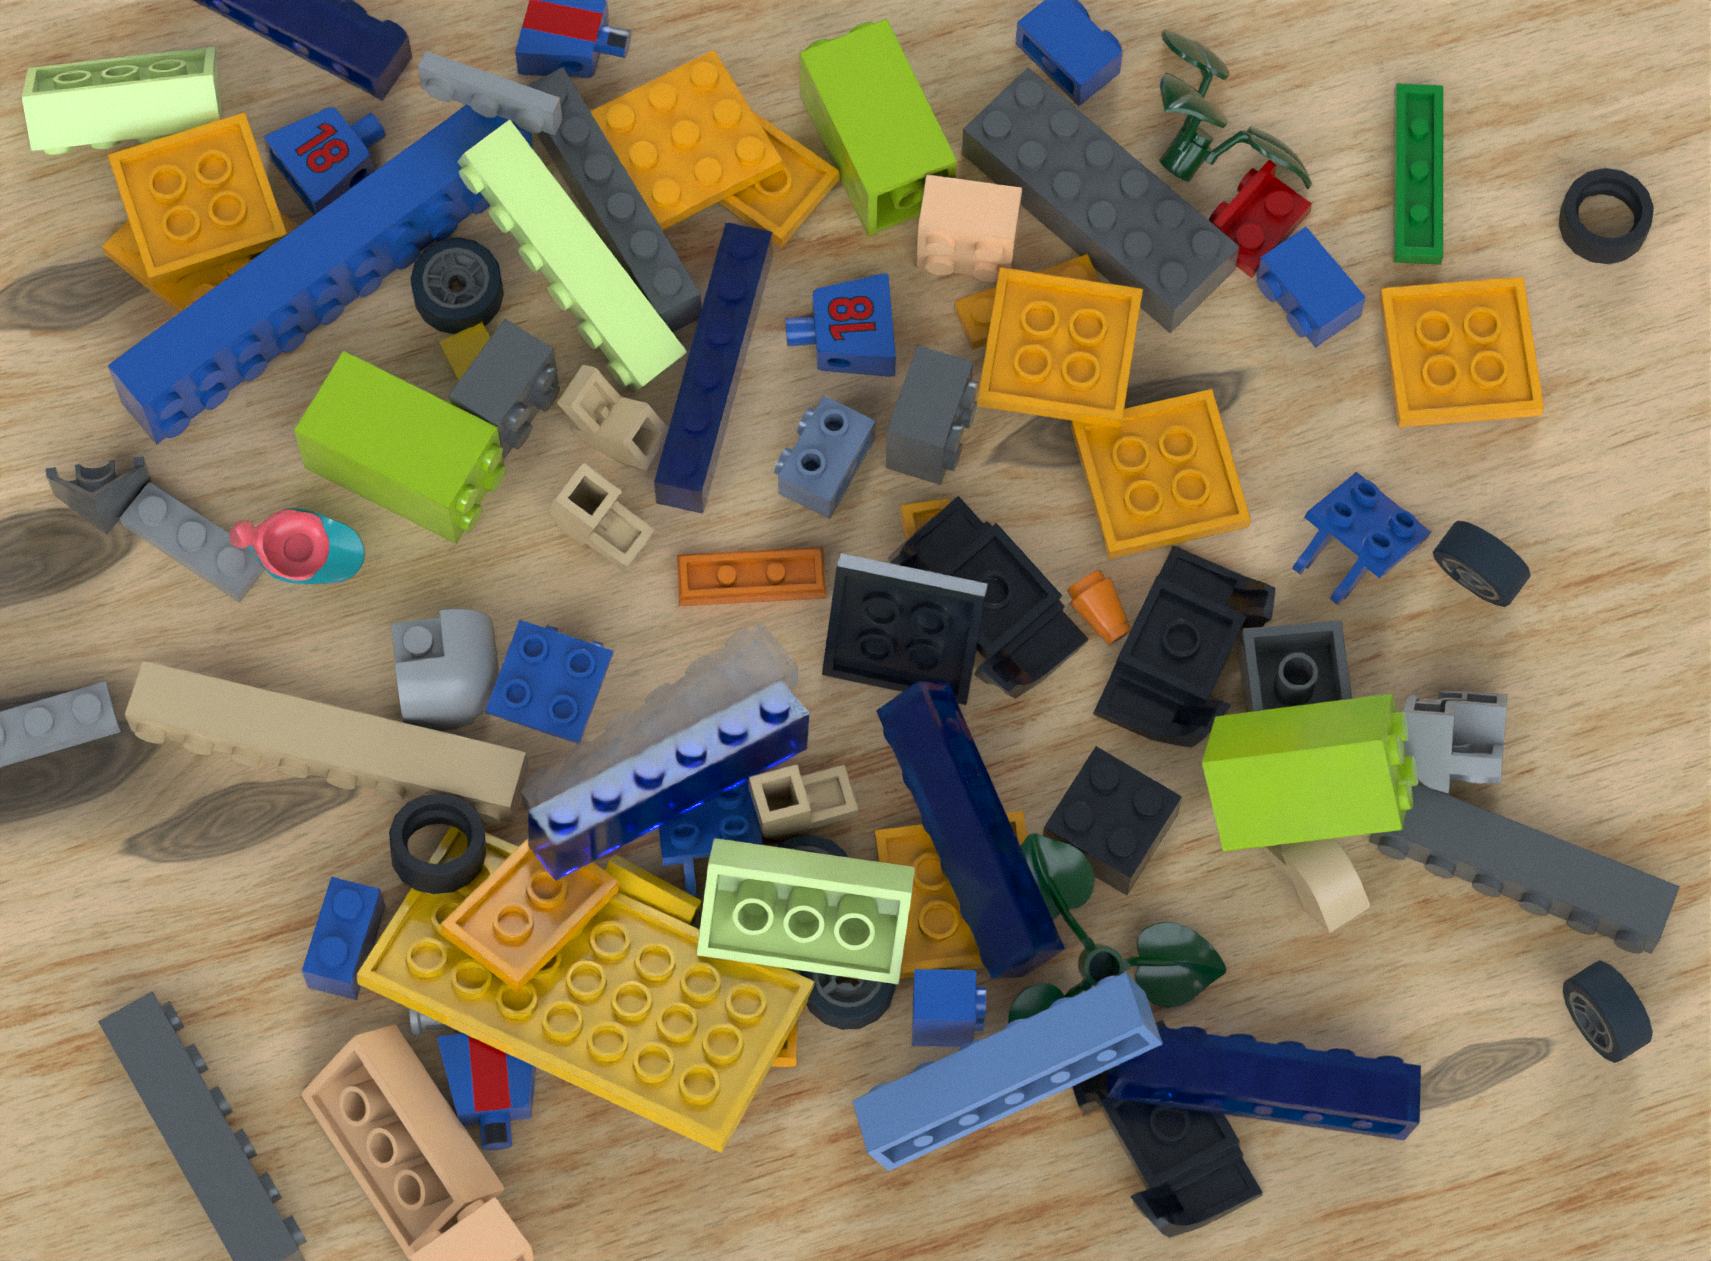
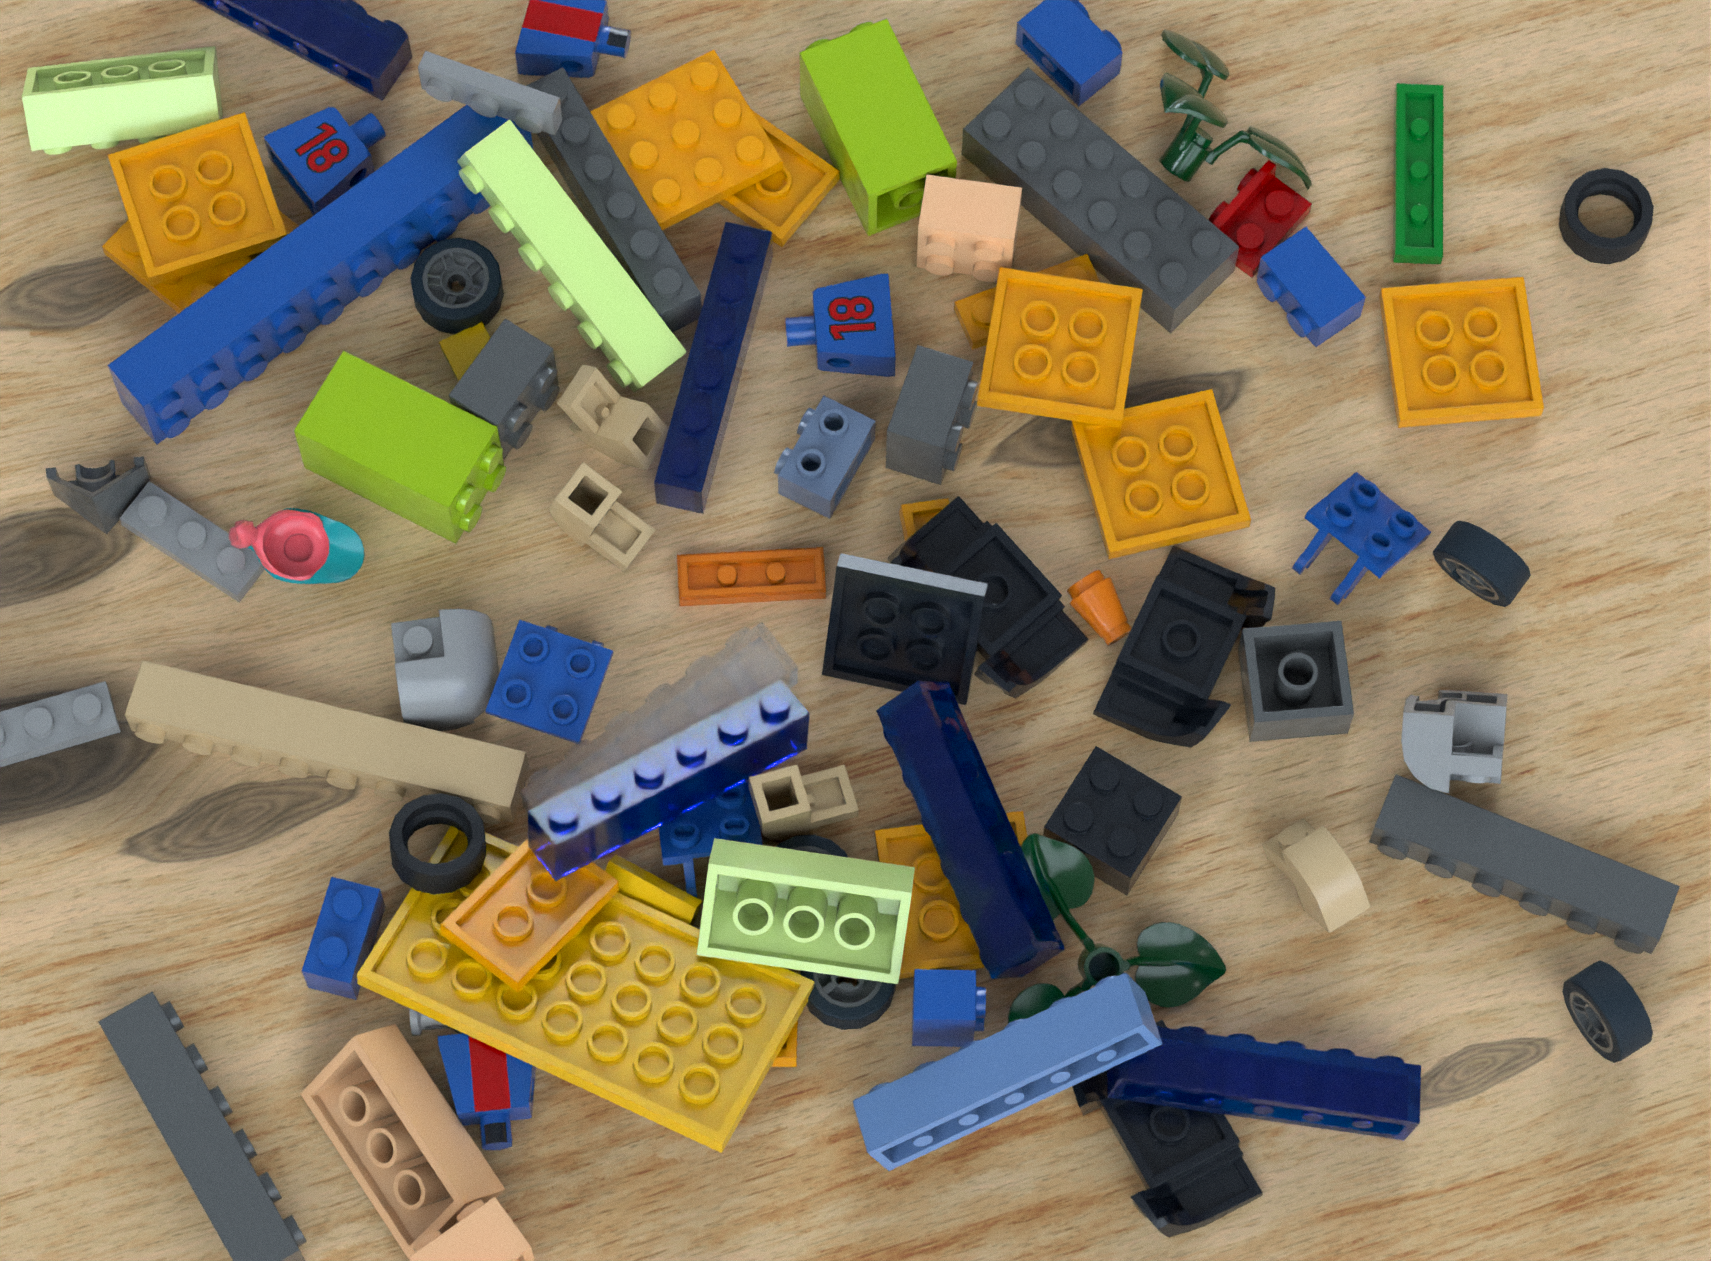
lime brick [1202,693,1418,852] -> none

